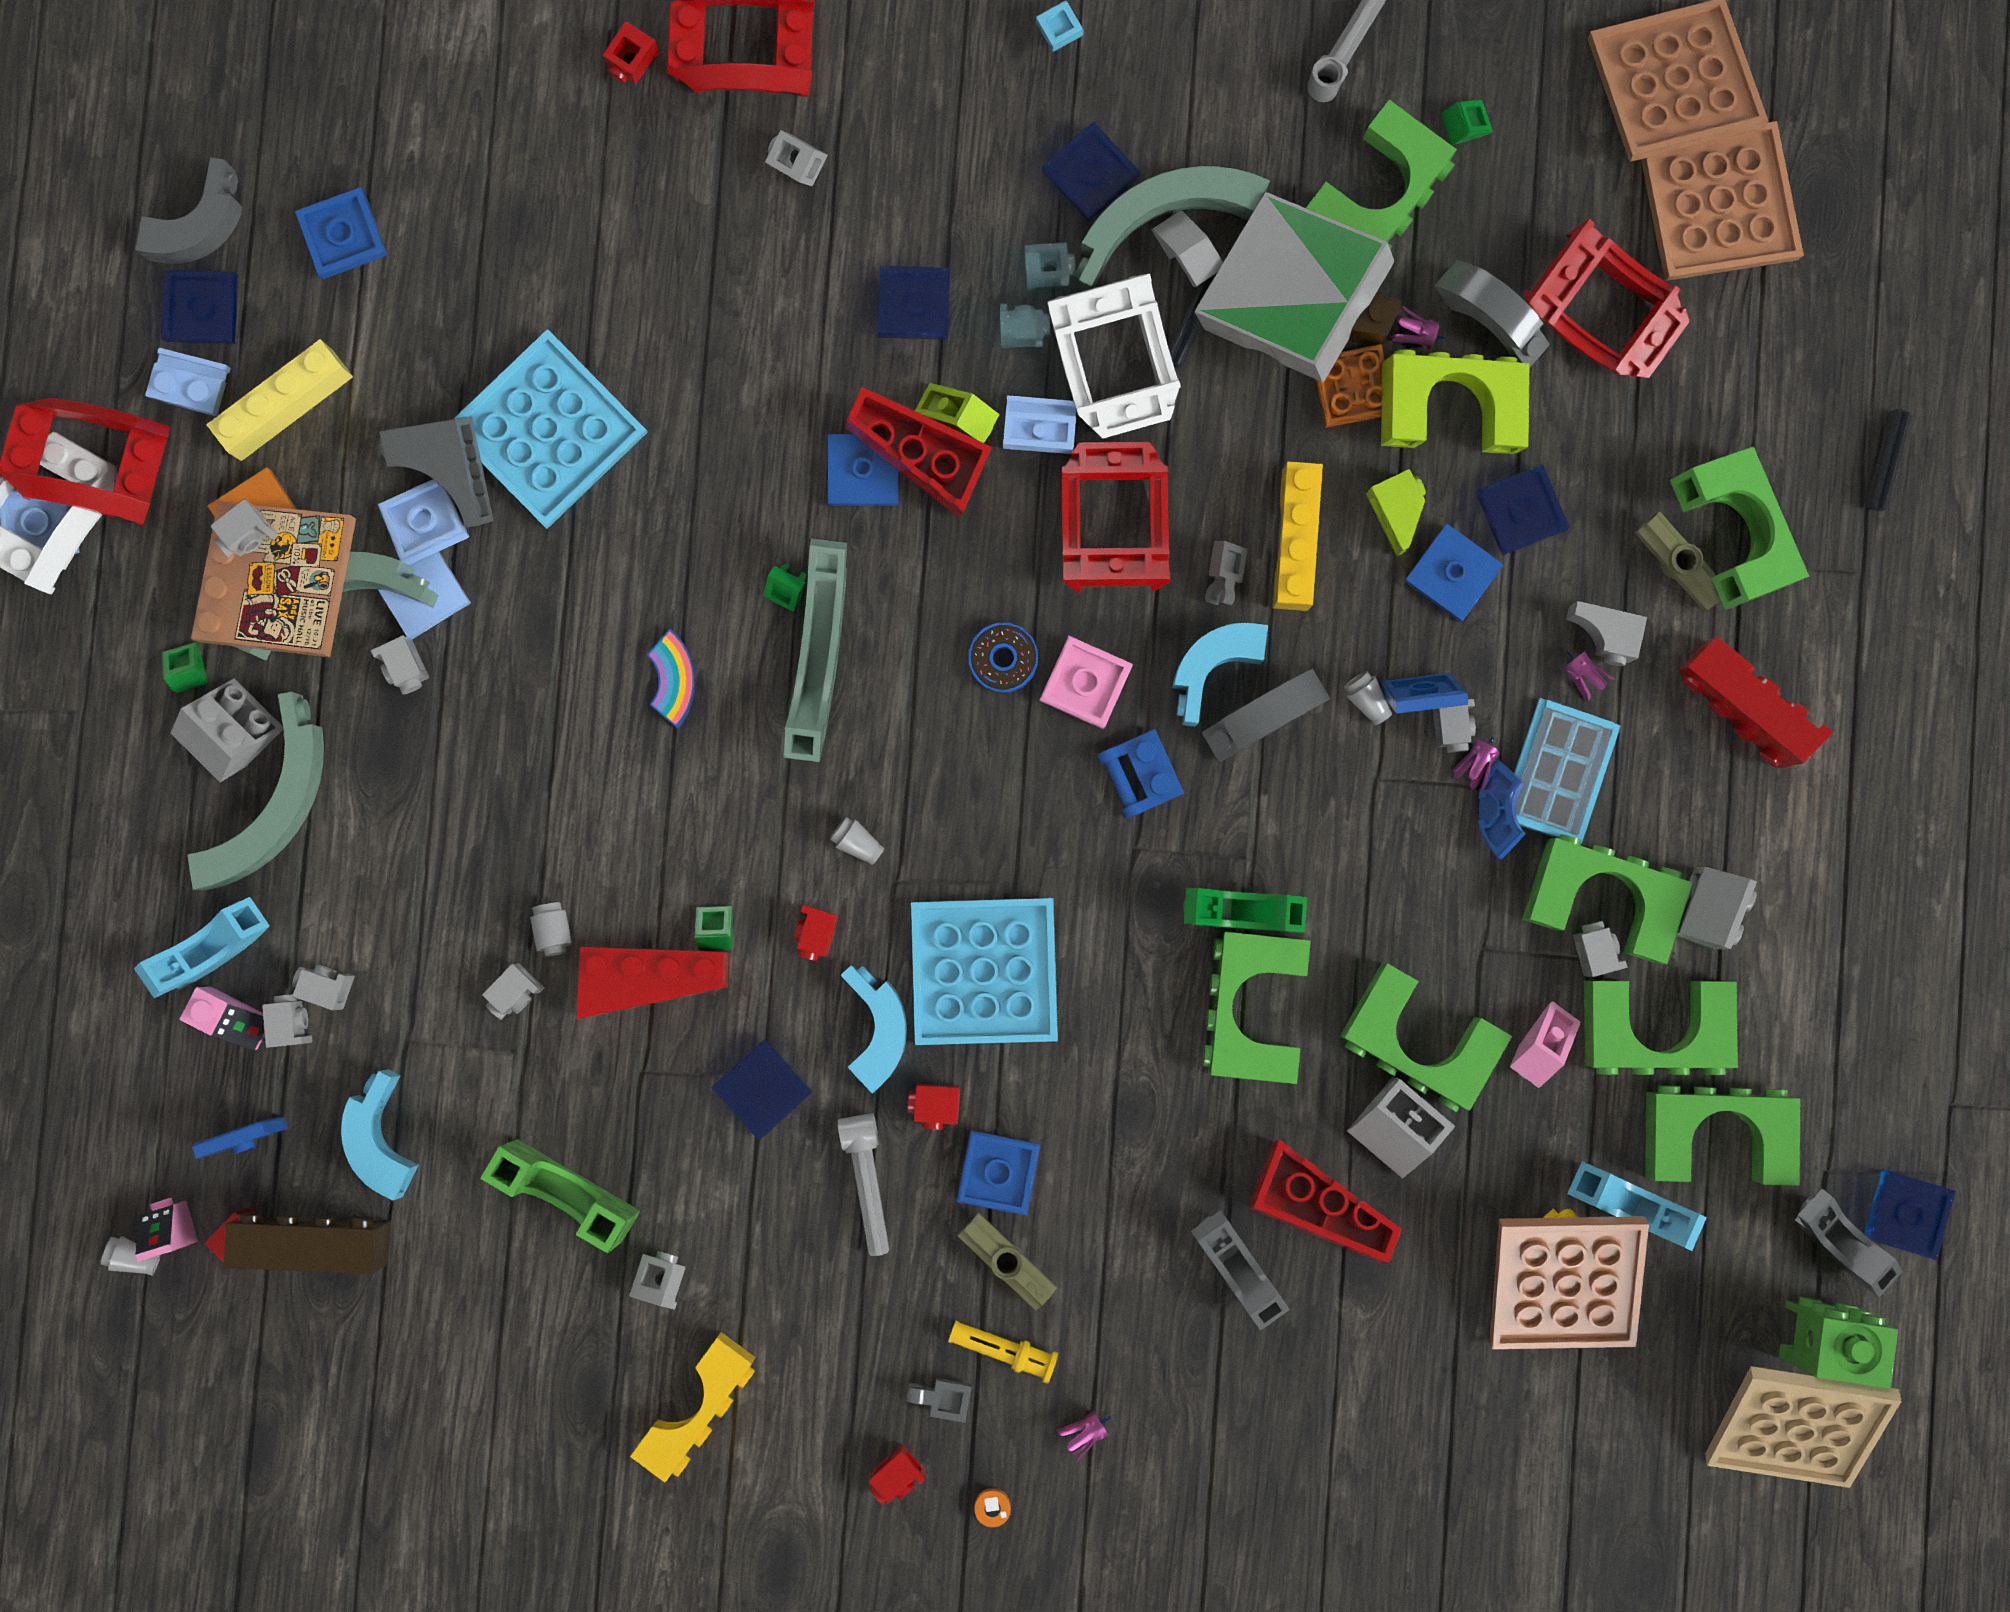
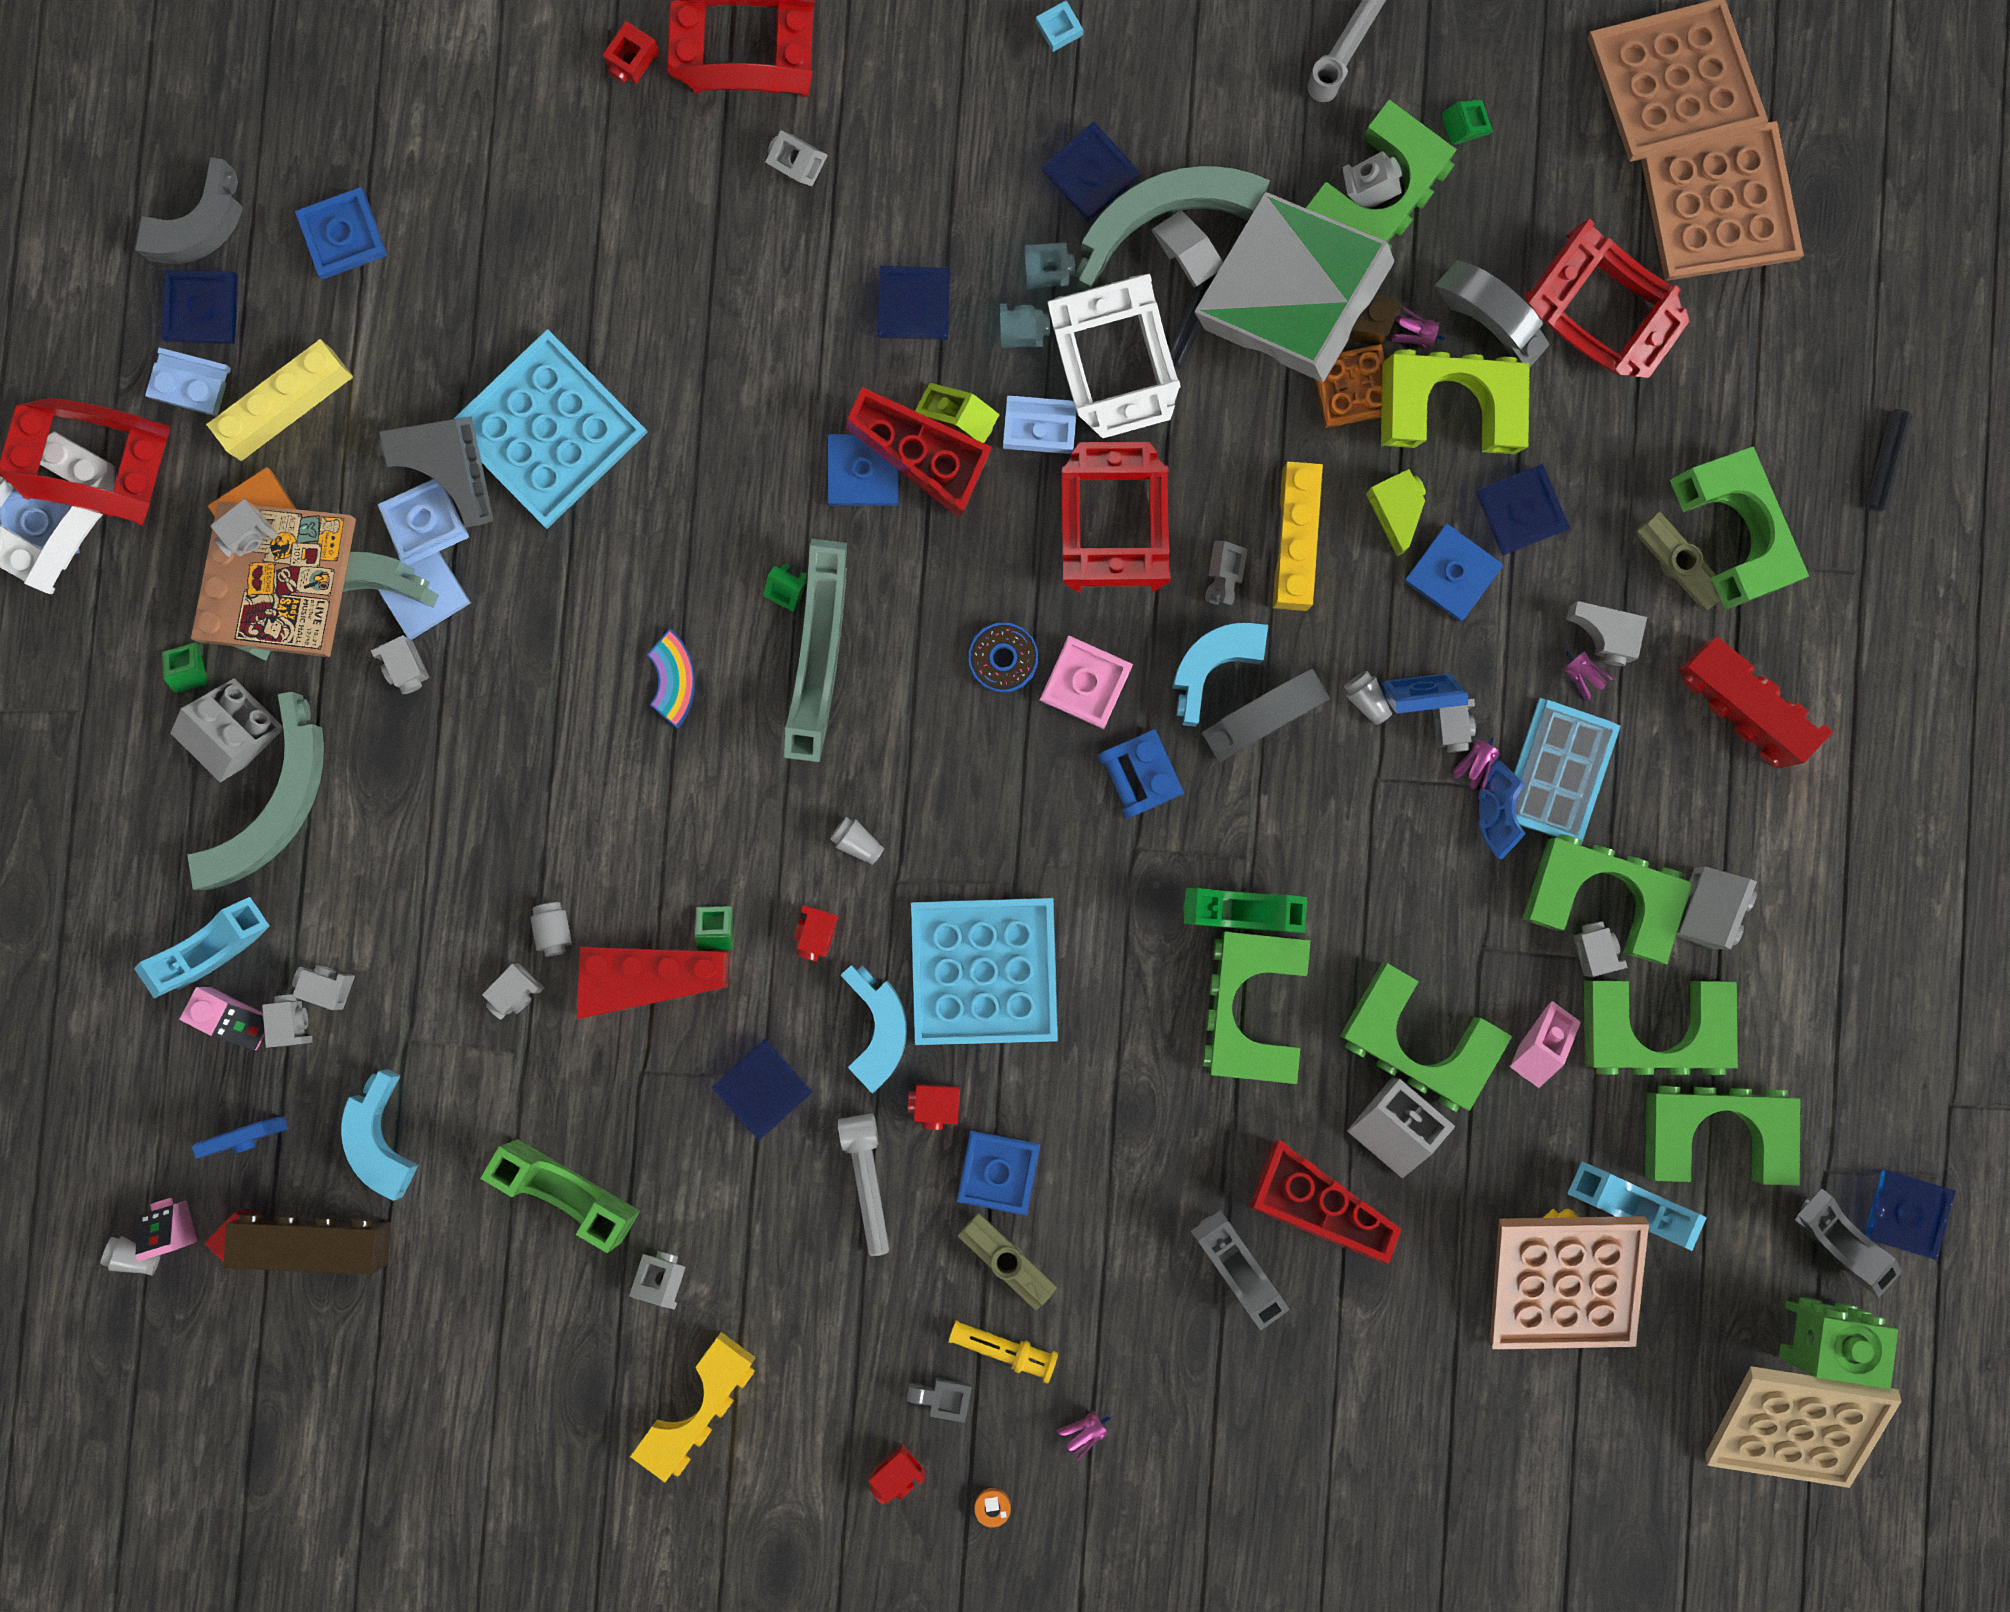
none -> light grey brick [1342,151,1402,209]

